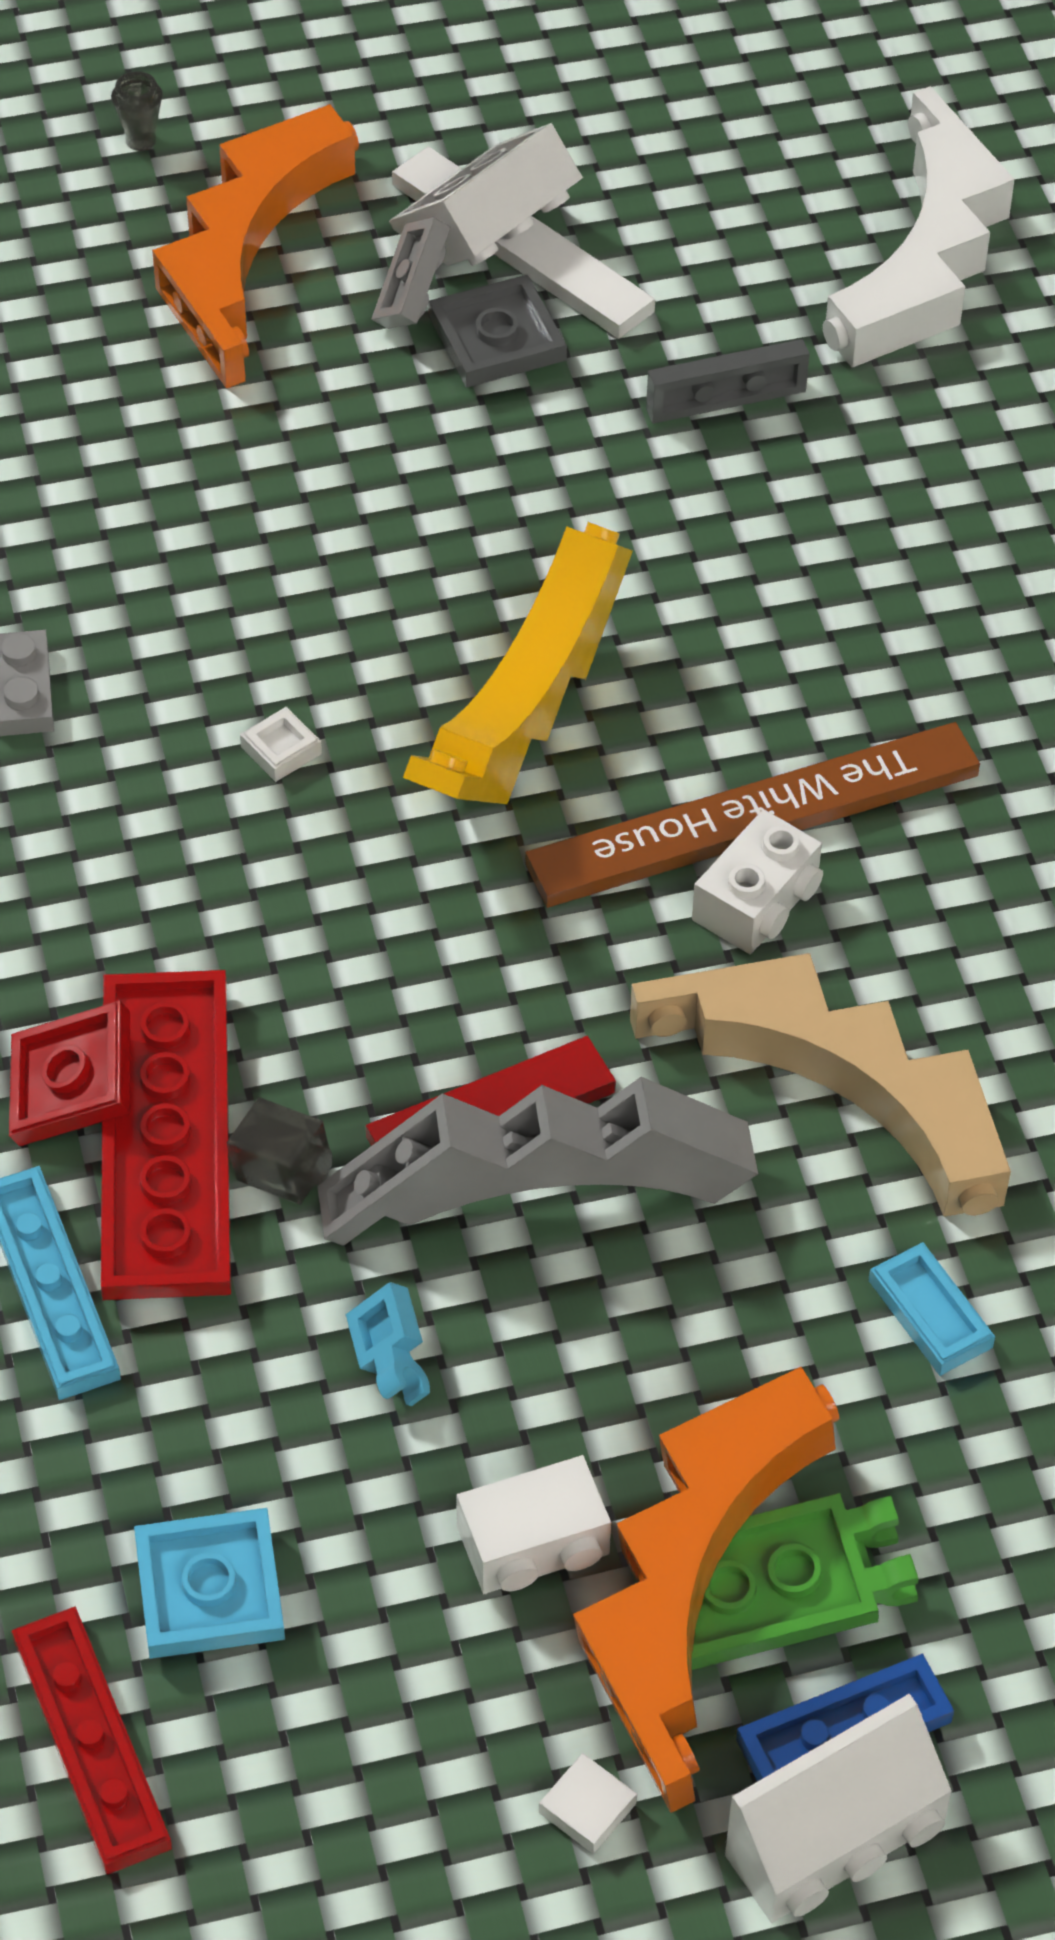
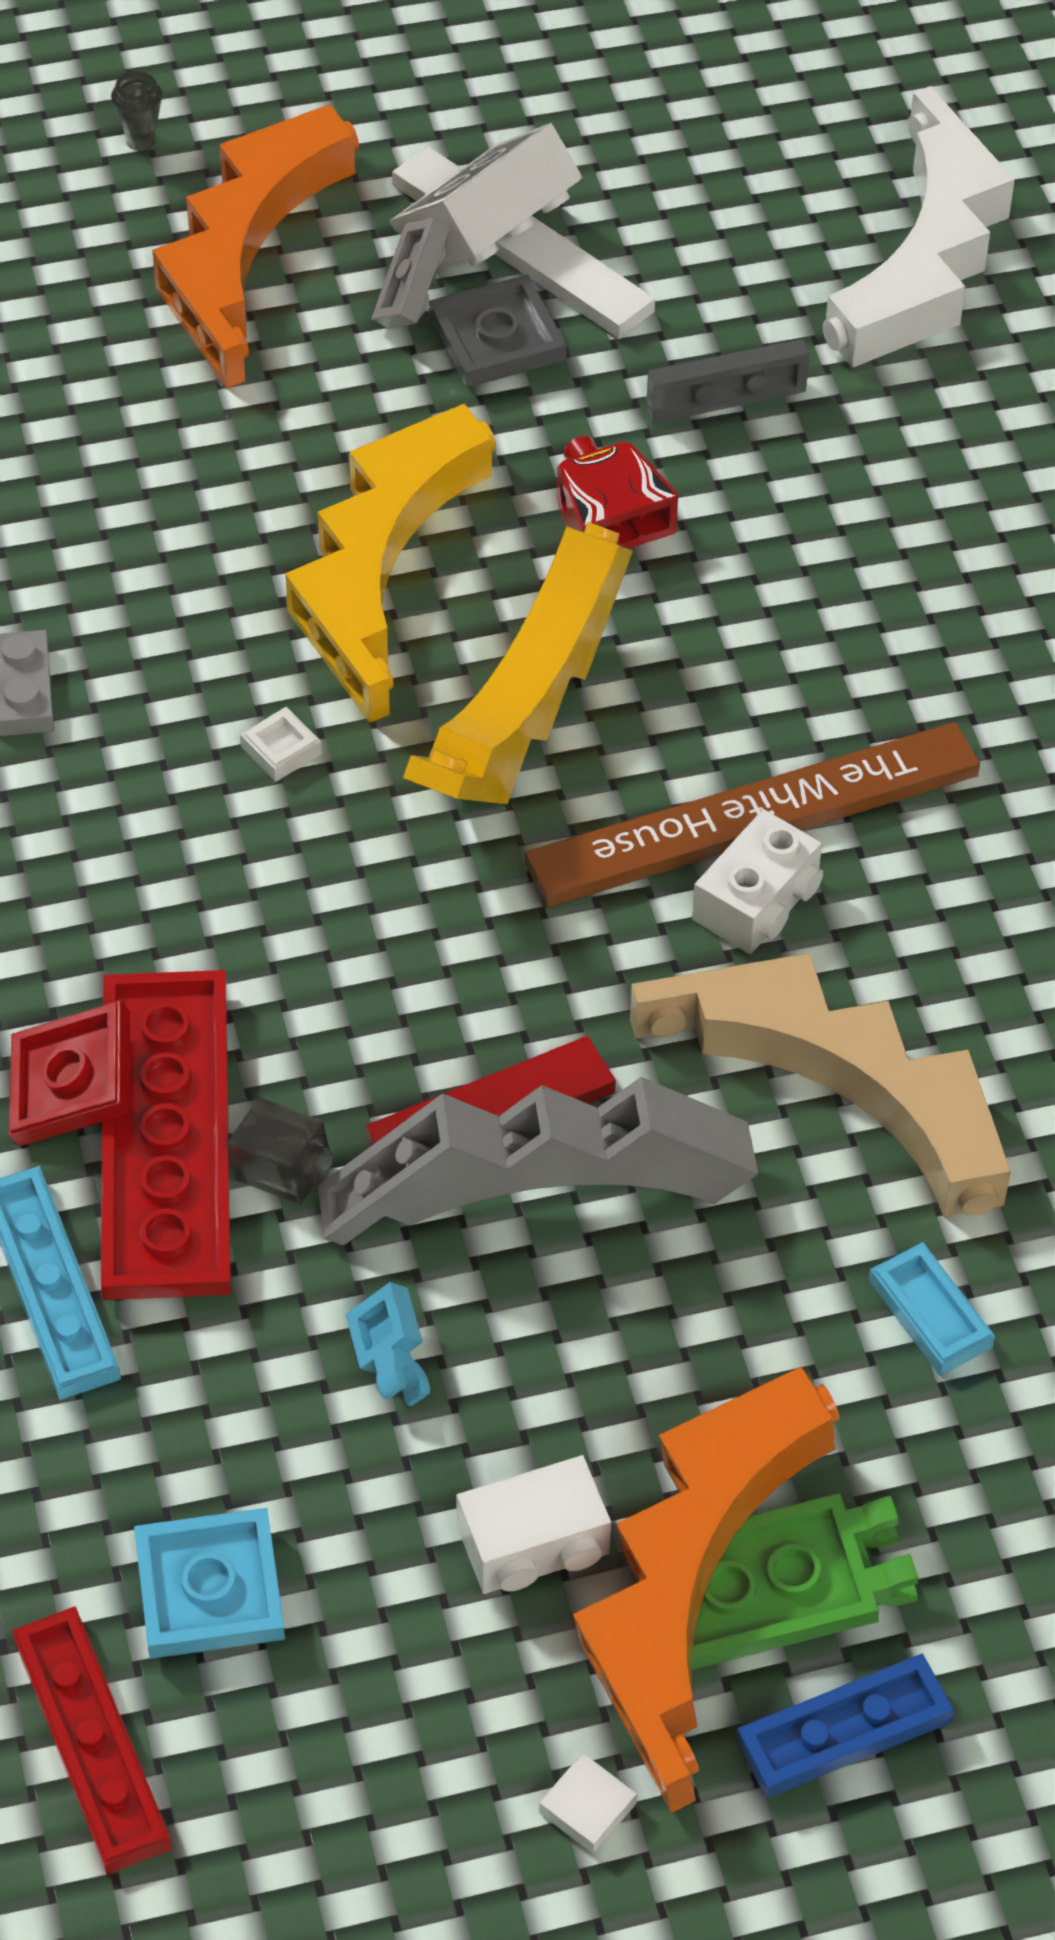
white slope [725,1694,951,1924] -> none
none -> yellow arch [285,404,496,723]
none -> red torso [557,436,678,549]

